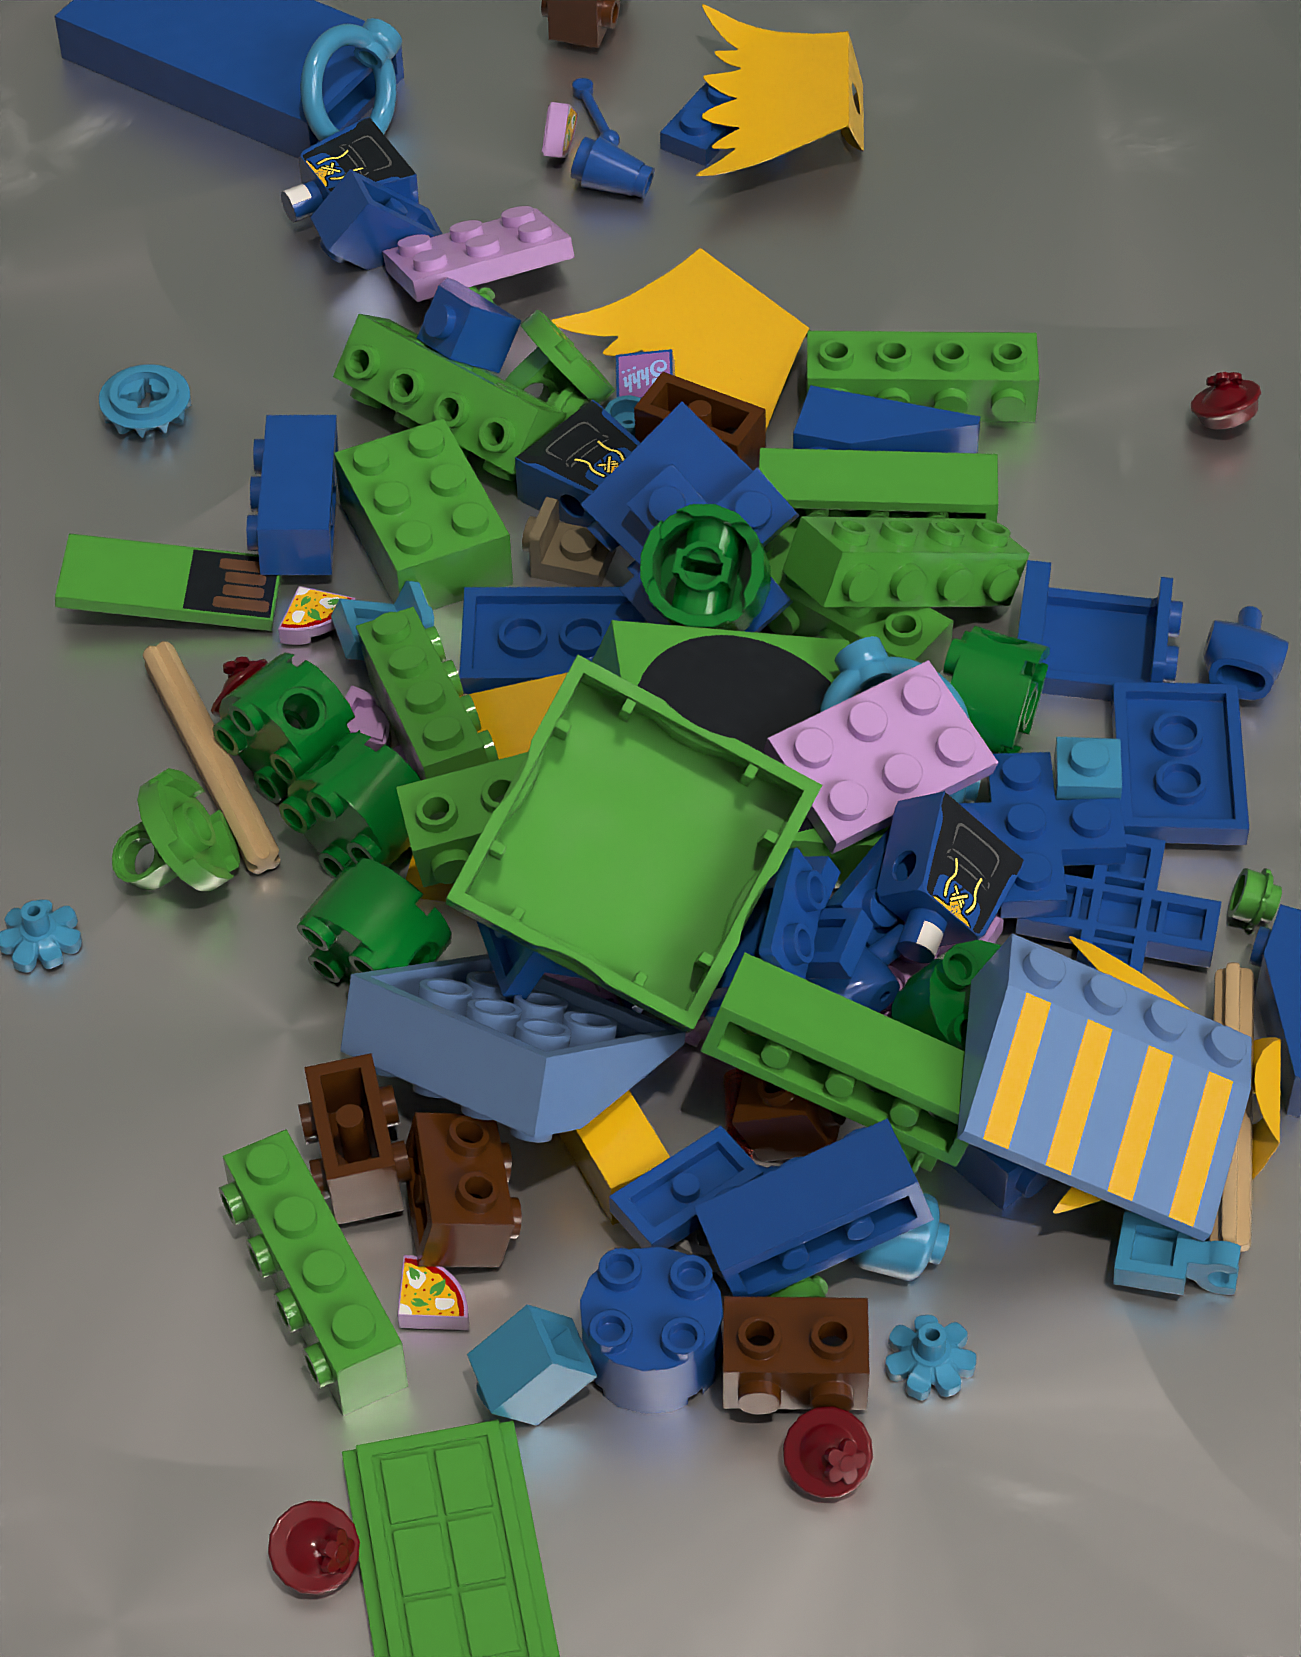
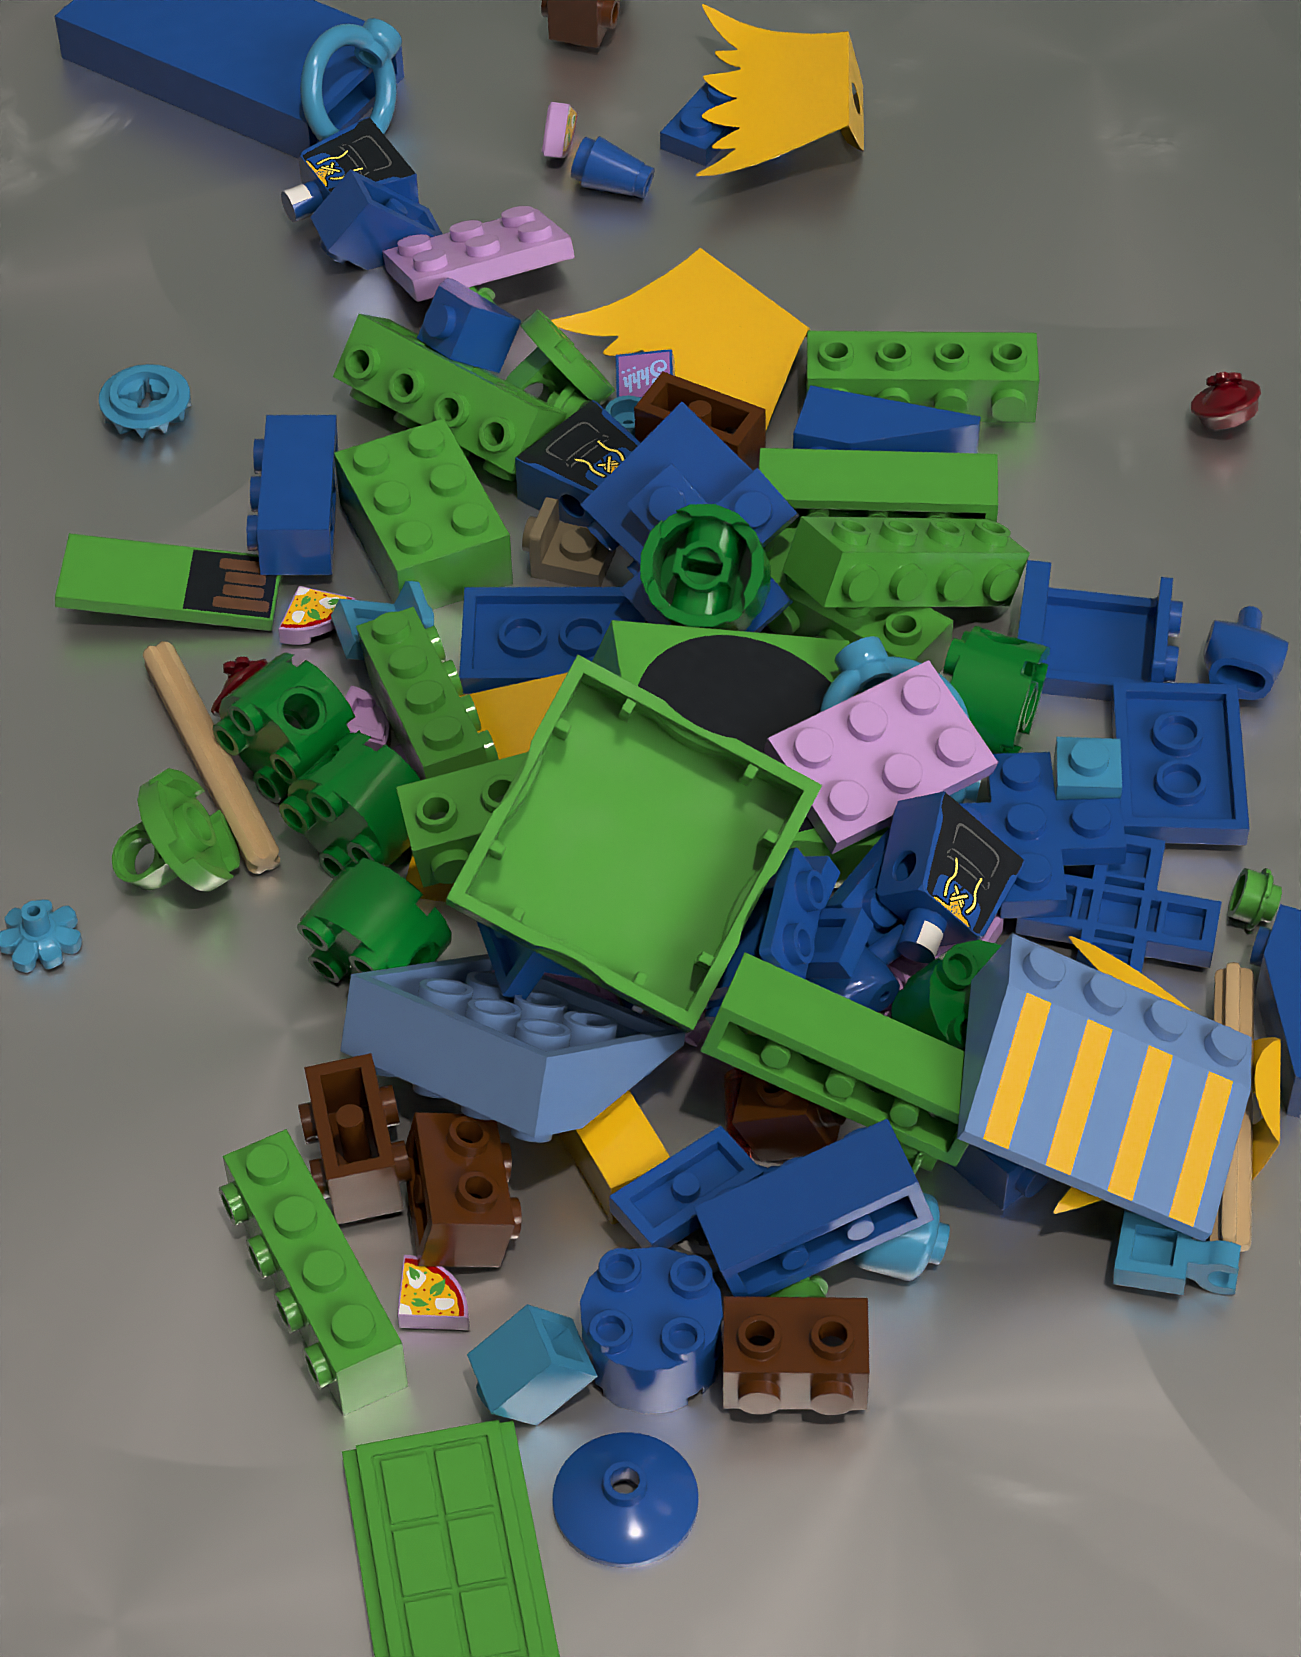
dark red hat [268,1500,360,1595] -> none
blue hinge [572,78,620,147] -> none
dark red hat [783,1406,873,1498] -> none
dark azure plant [885,1315,976,1401] -> none
none -> blue dish [553,1432,699,1568]

